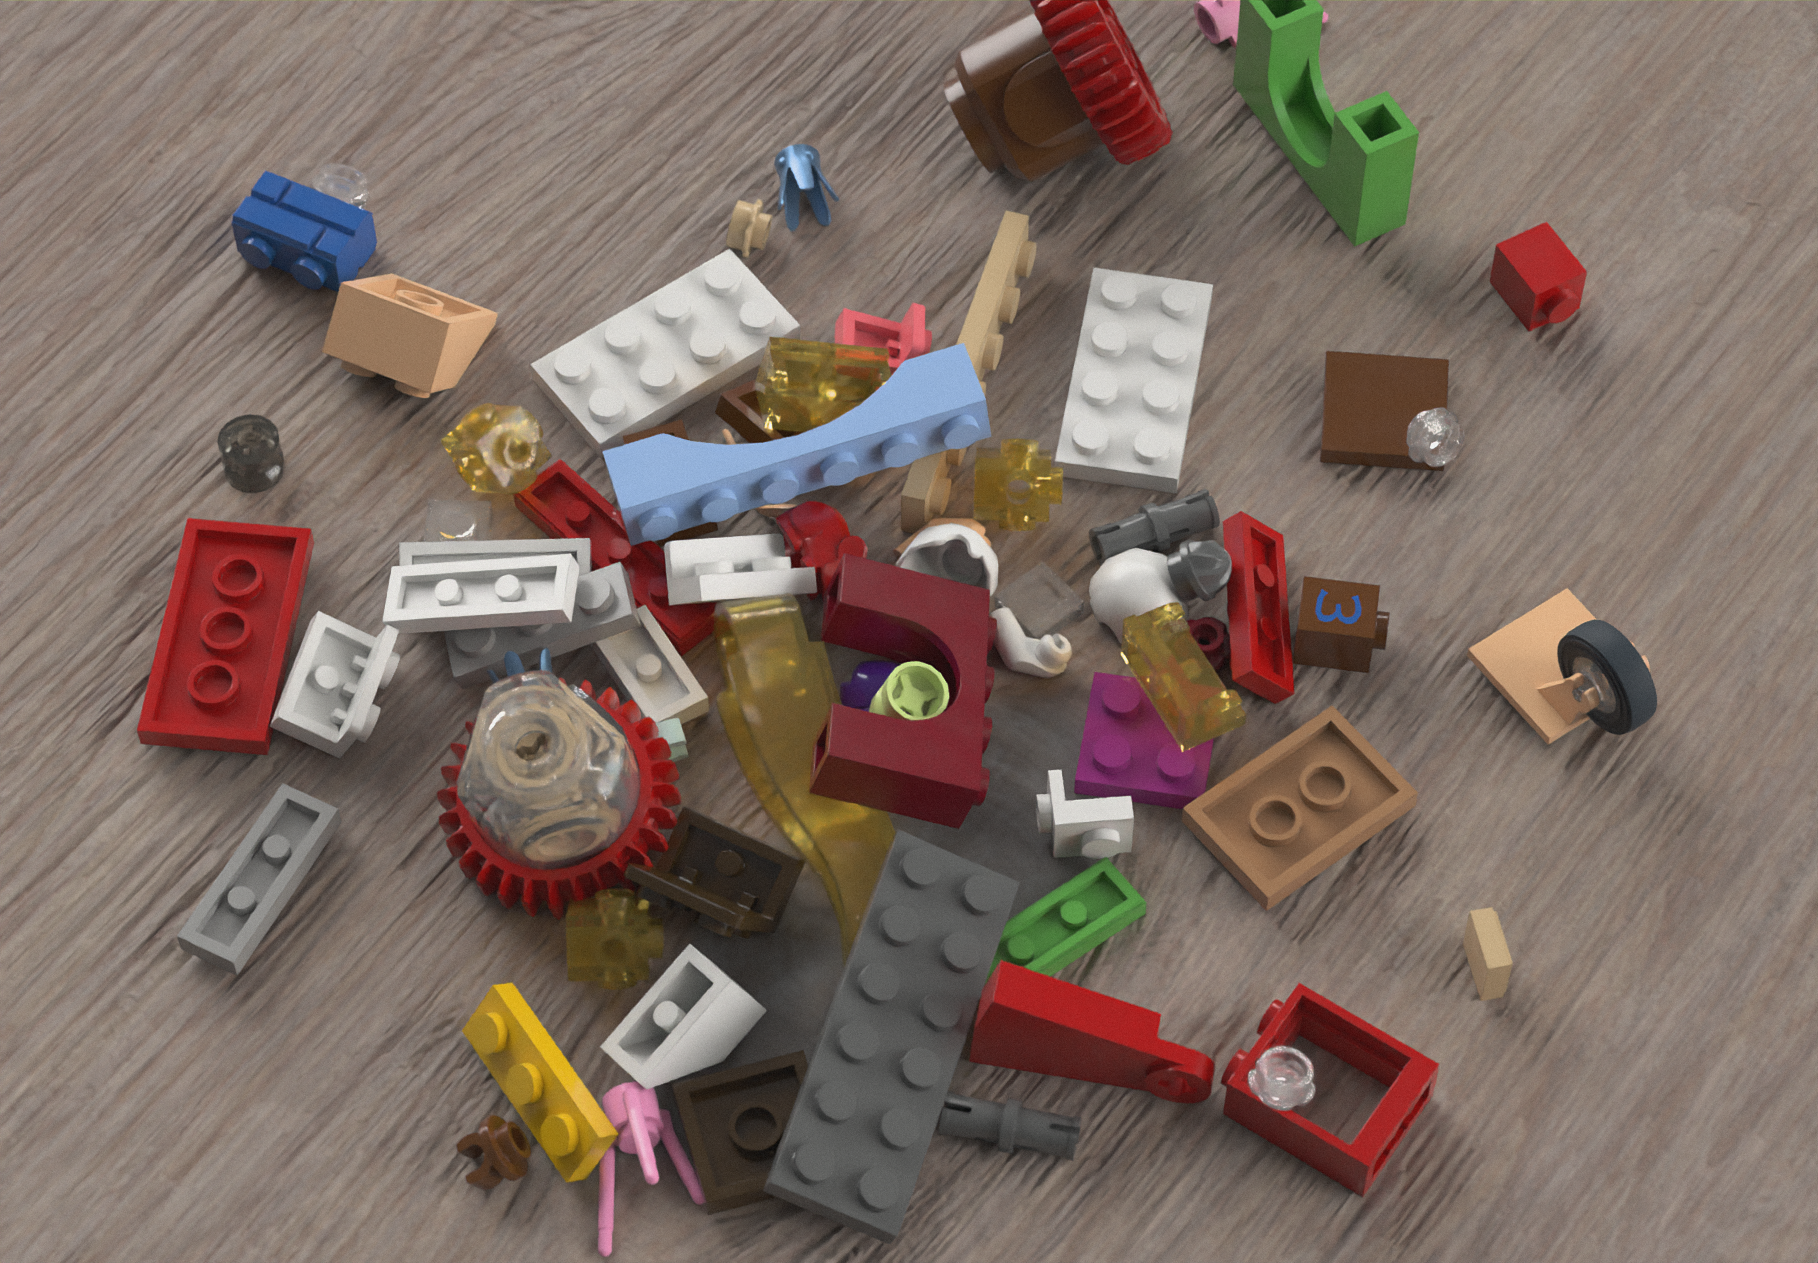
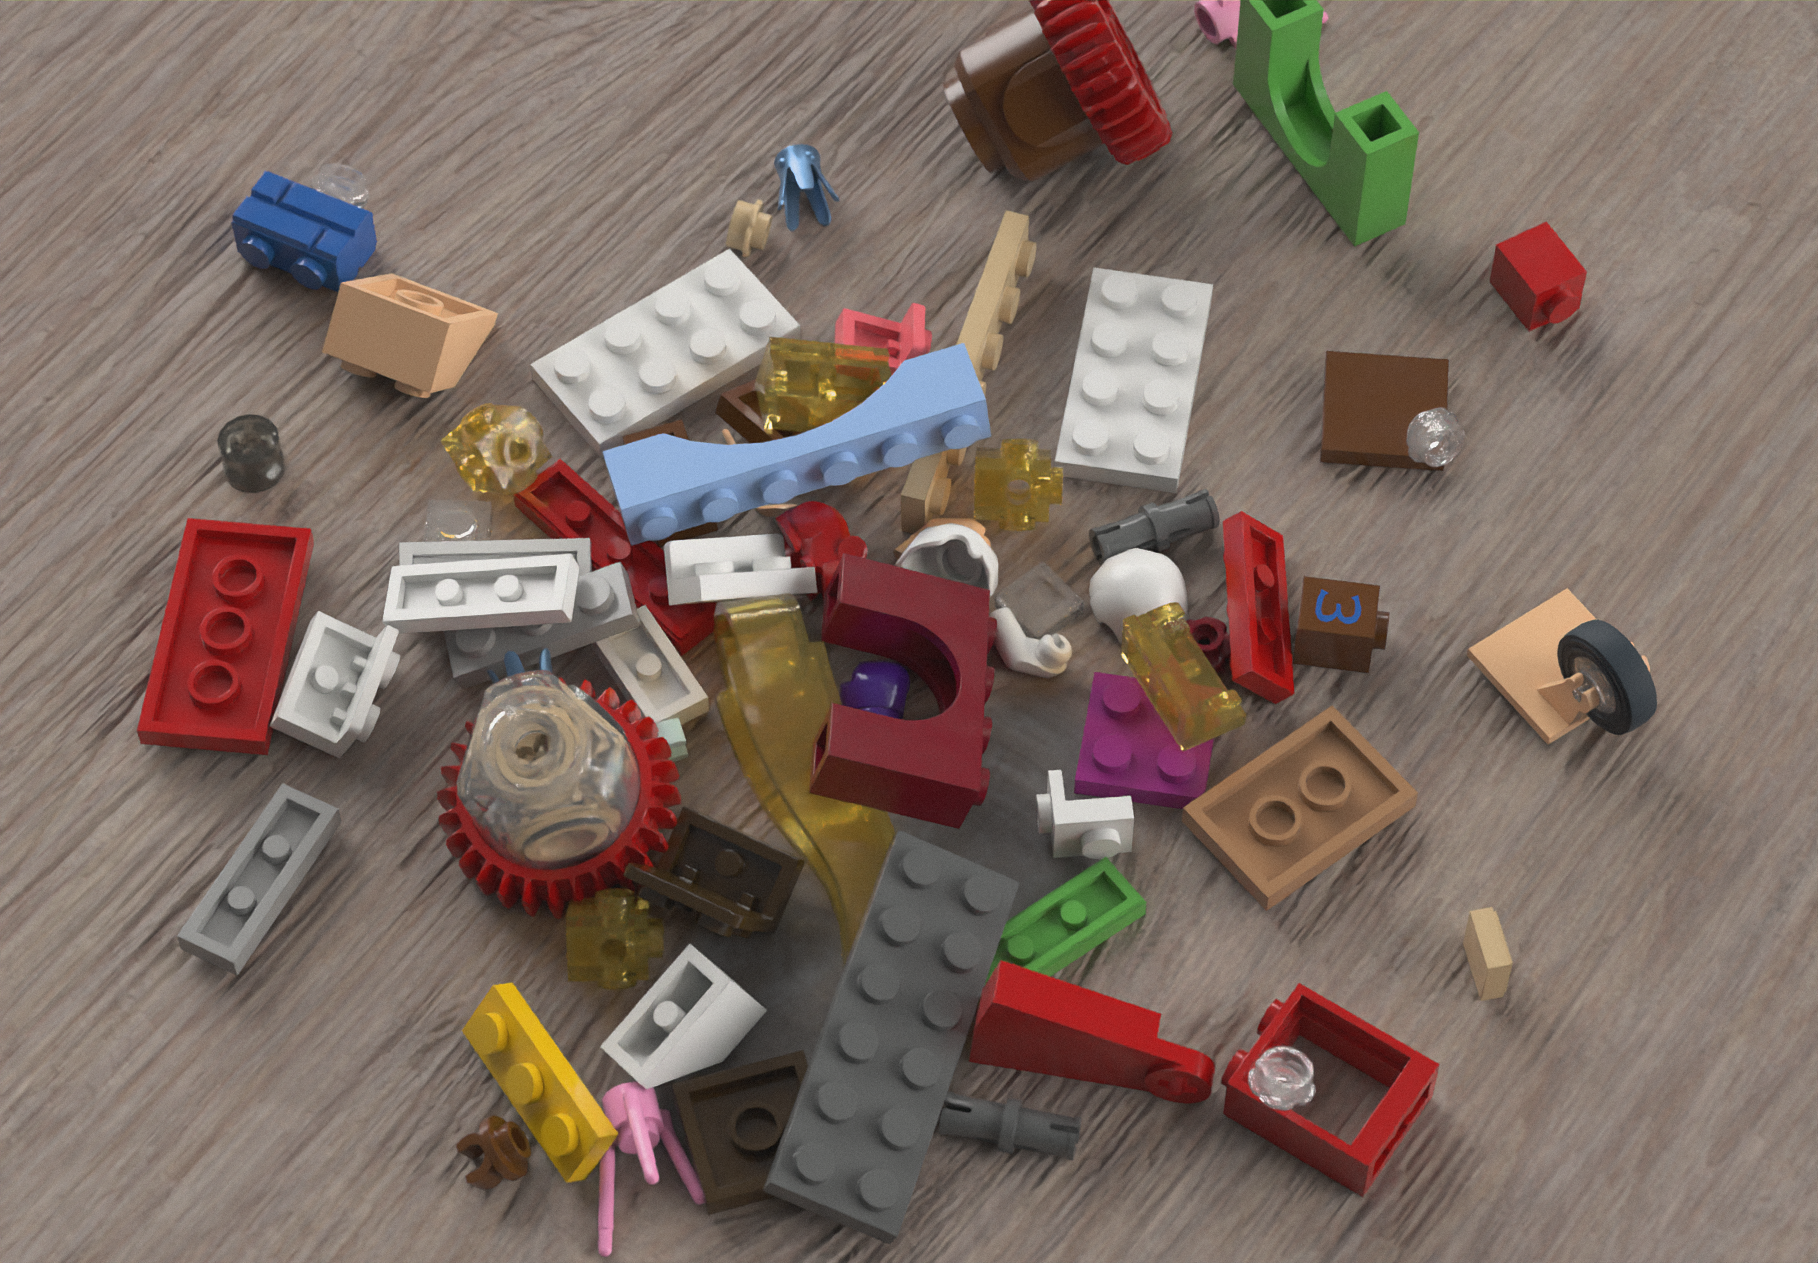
yellowish green wheel [869,661,949,720] -> none
dark grey plate [1167,540,1232,602] -> none

